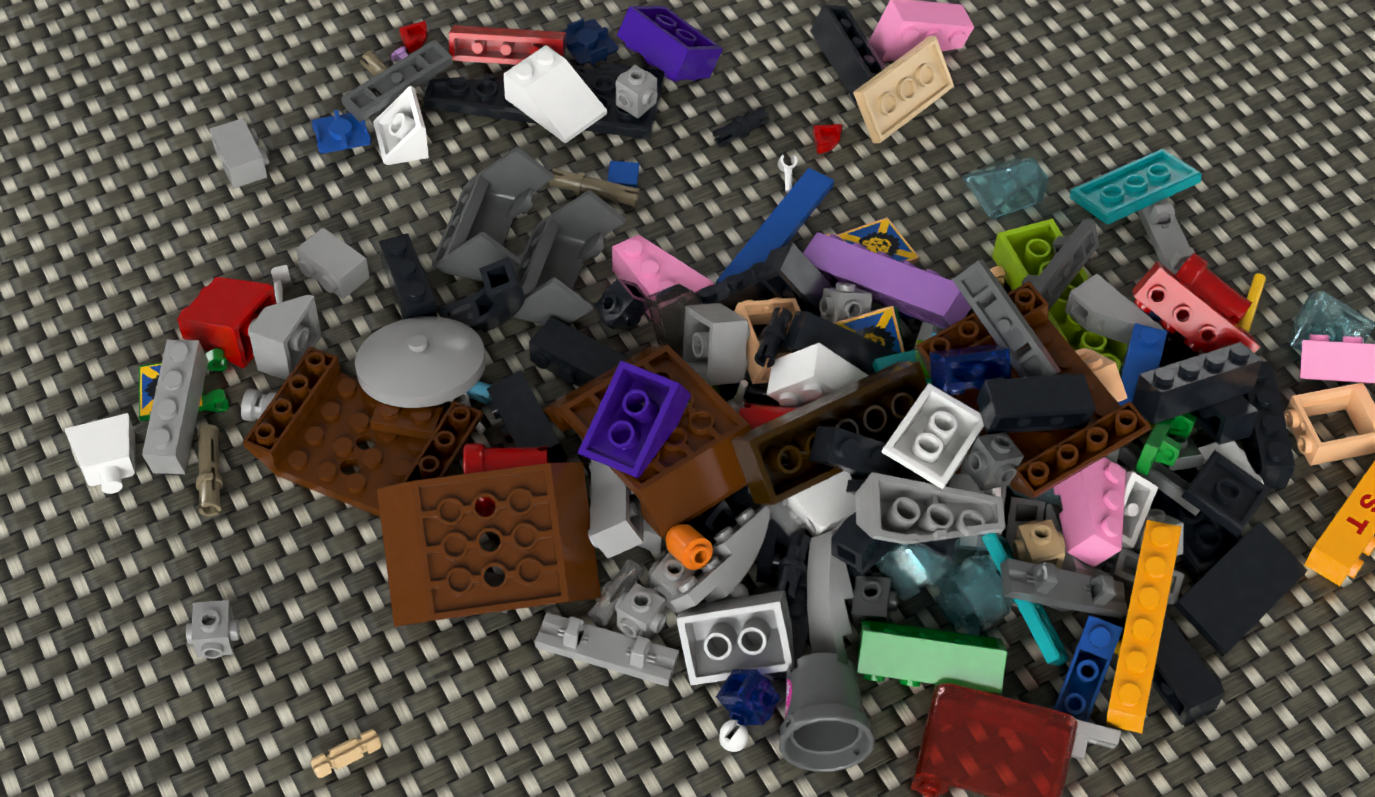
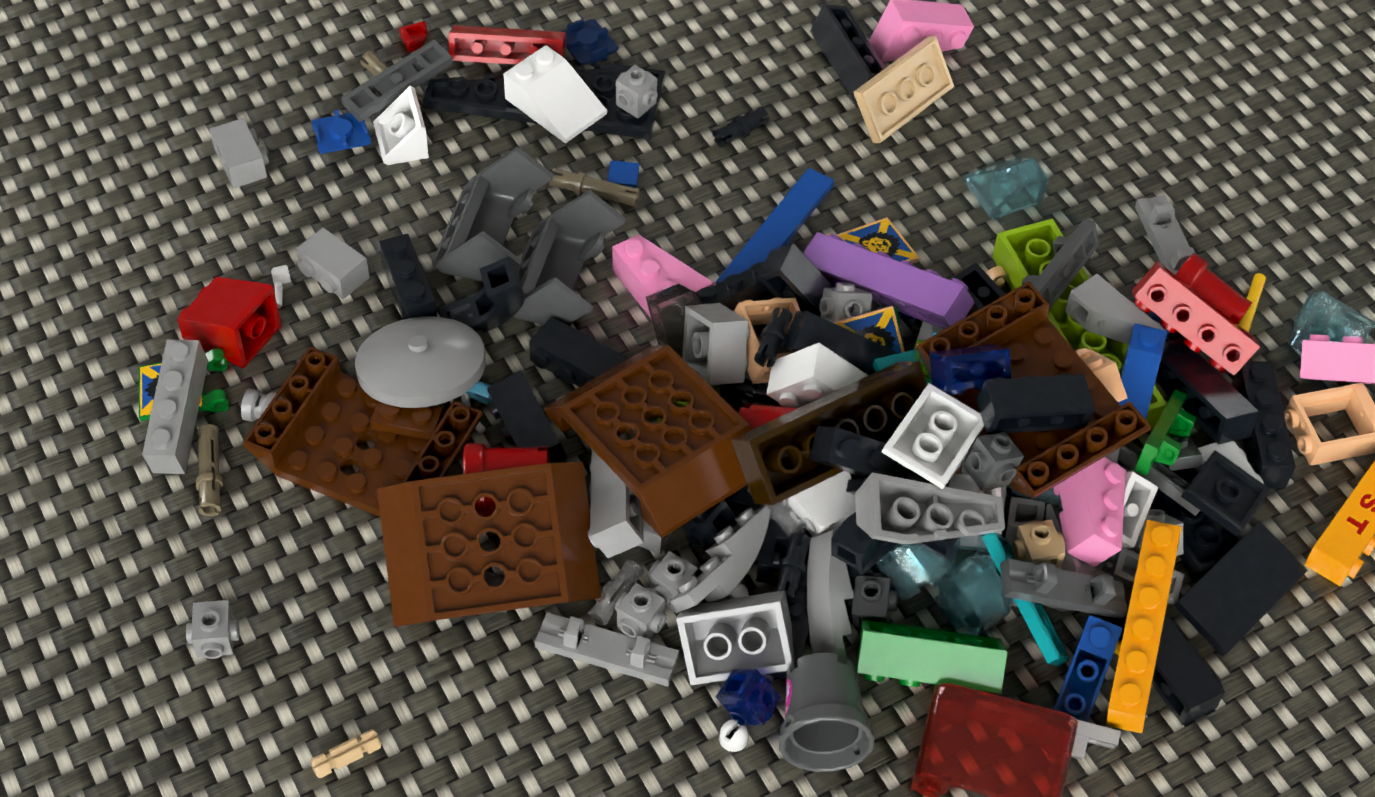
white torso [65,413,135,494] -> none
light grey slope [248,294,322,380] -> none
lavender piece [391,46,408,61] -> none
dark purple slope [578,361,691,479] -> none
black brick [594,278,652,331] -> none
dark purple brick [617,6,723,82] -> none
orange brick [665,524,713,570] -> none
white hand [727,380,748,413] -> none
white hand [777,154,798,193] -> none
red tile [813,124,842,154] -> none
dark grey hinge [952,259,1061,378] -> none
teal tile [1070,149,1202,225] -> none
black brick [1132,342,1262,424] -> none

